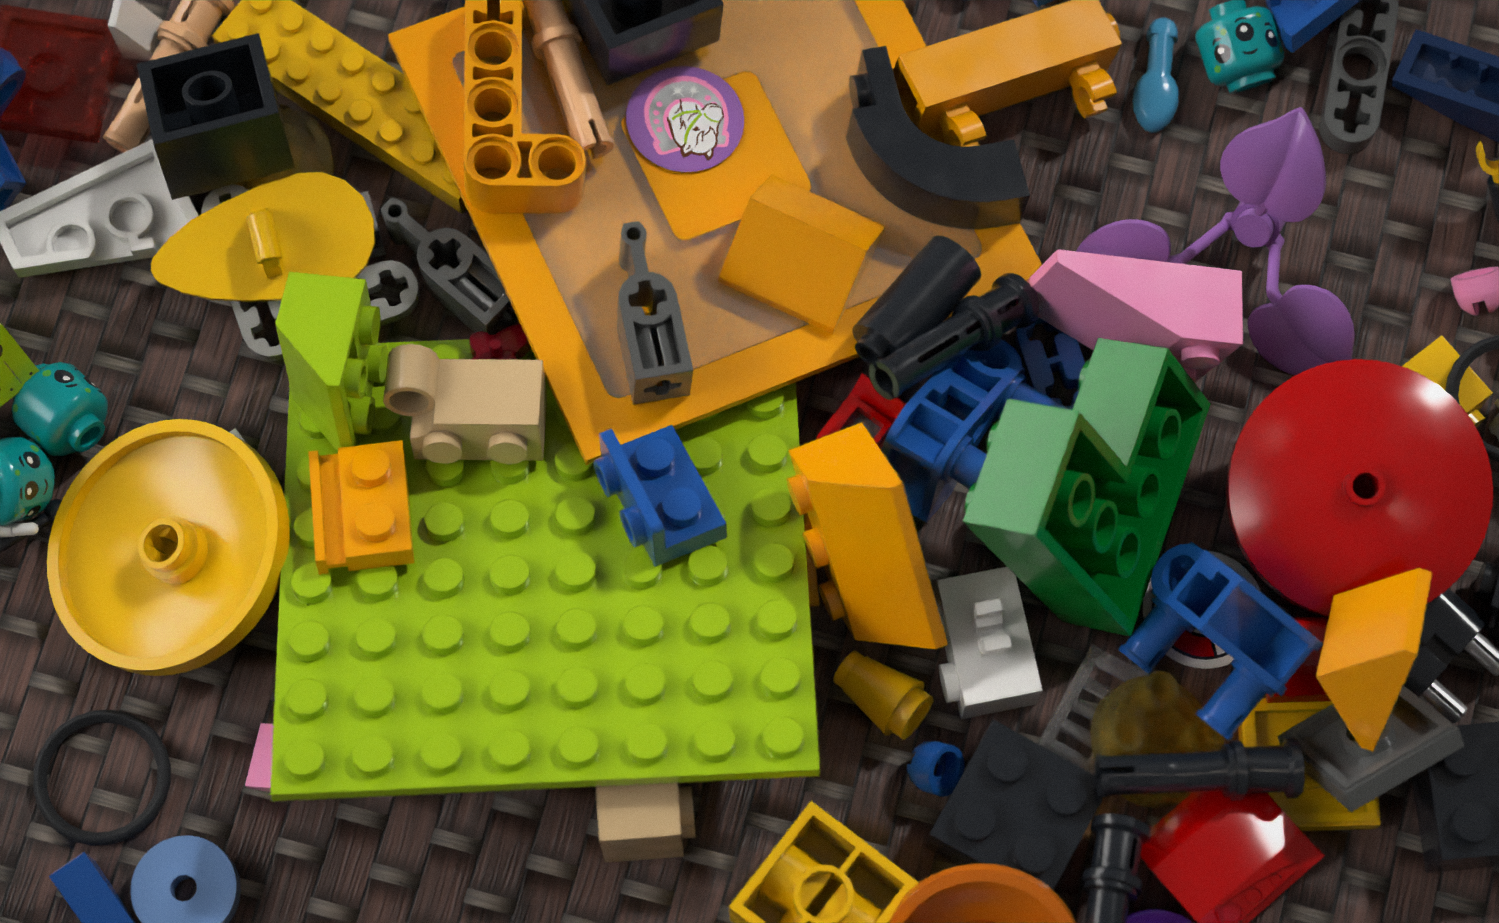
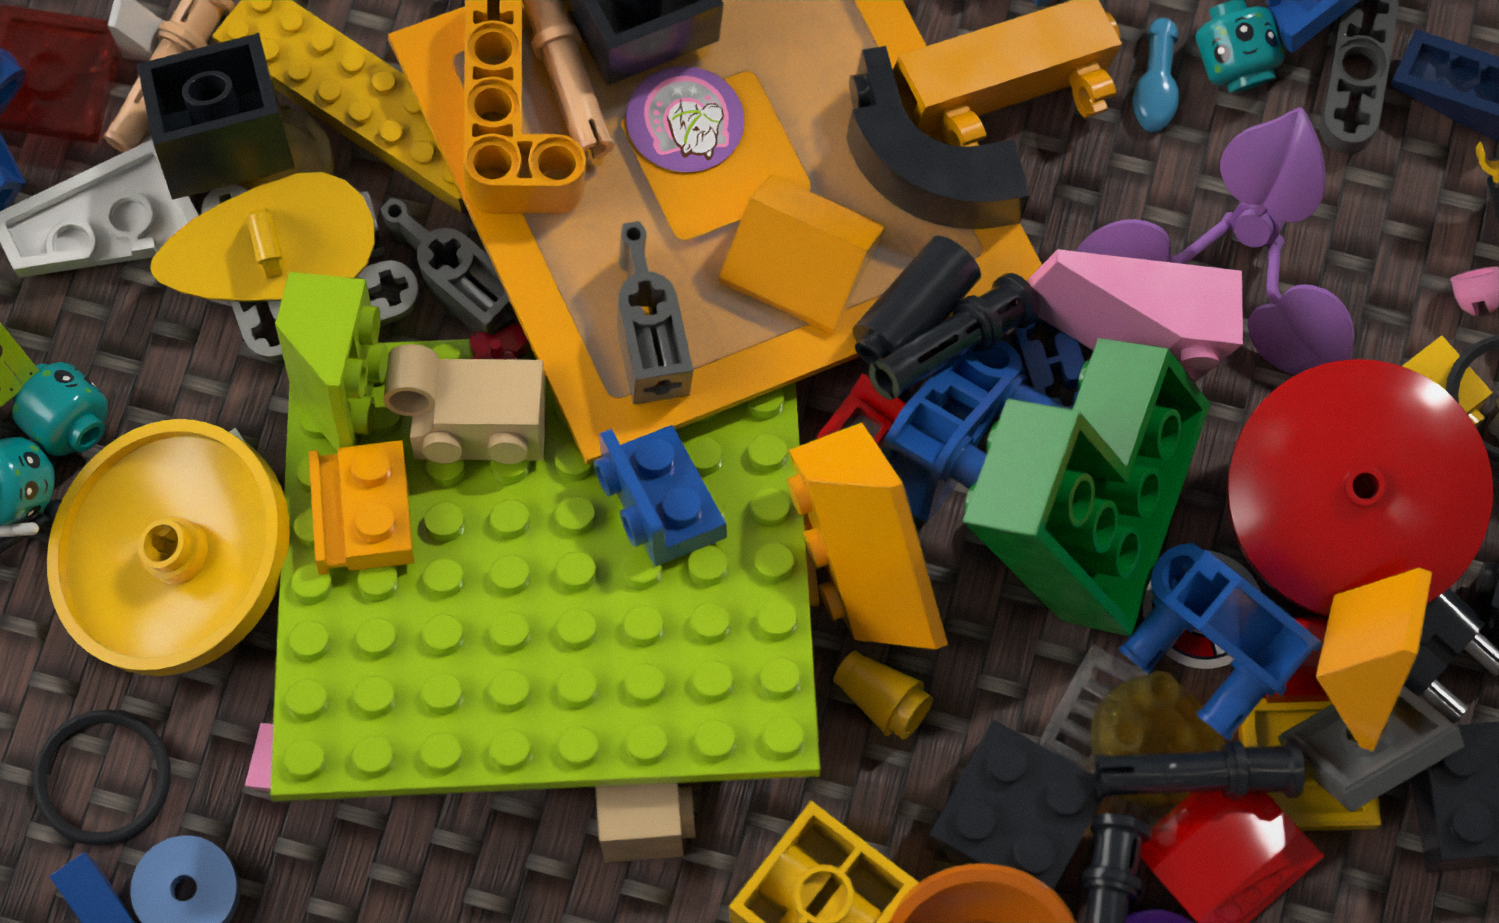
blue hinge [906,741,964,797] -> none
white brick [934,567,1043,719] -> none

